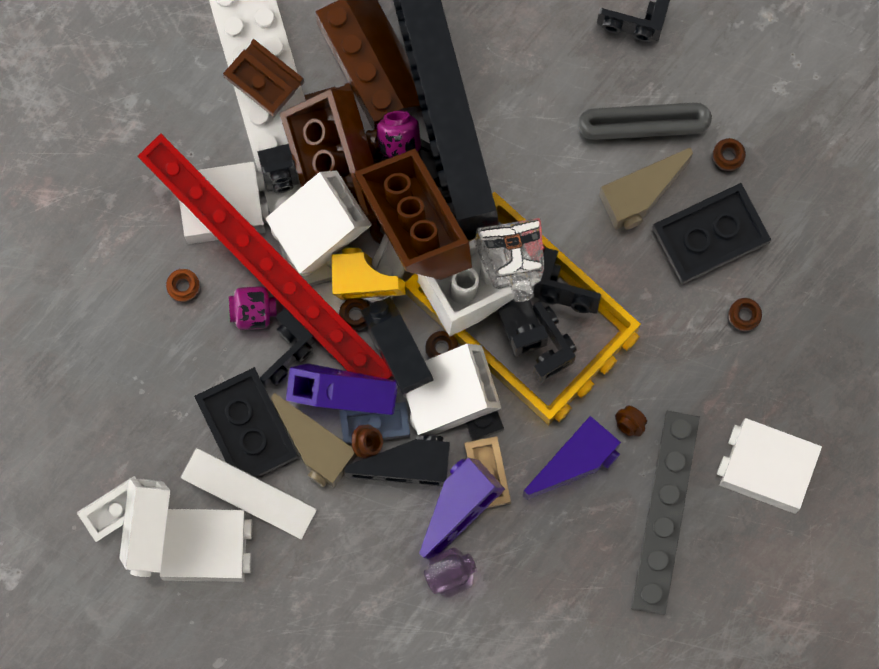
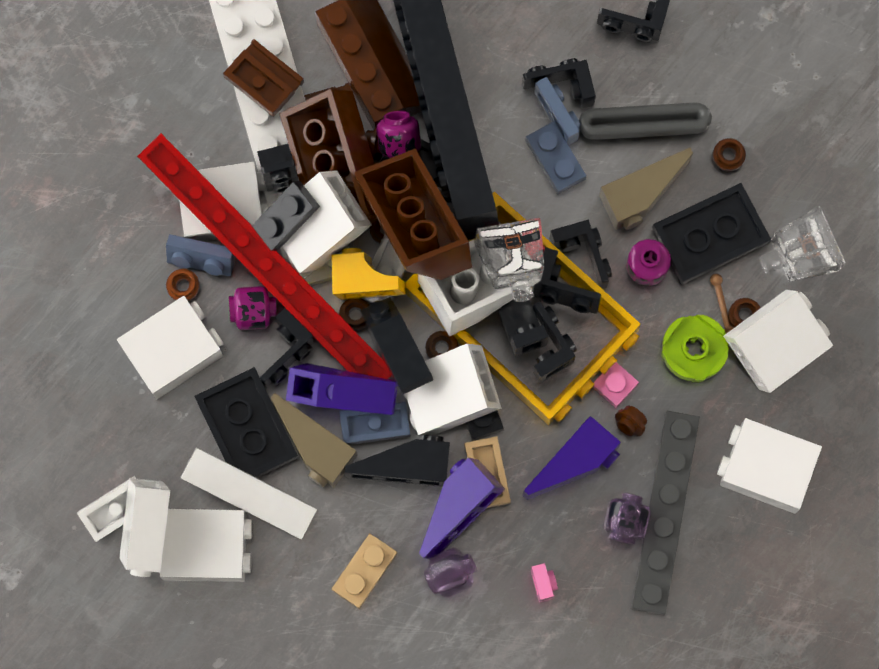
reddish brown plate [352,424,383,458] -> none
none -> white brick [117,296,224,400]
none -> sand blue plate [166,234,234,277]
none -> plate [252,181,320,251]
none -> tan plate [331,533,398,609]
none -> black bracket [522,58,596,109]
none -> sand blue plate [525,121,586,195]
none -> bright pink plate [530,563,558,603]
none -> sand blue plate [534,77,581,146]
none -> black bracket [549,219,612,289]
none -> bright pink plate [593,362,639,408]
none -> clear purple head [603,493,651,545]
none -> magenta head [626,239,671,286]
none -> lime plate [661,315,729,383]
none -> medium nougat hinge [710,274,733,334]
none -> white brick [723,290,833,393]
none -> clear torso [759,206,845,281]

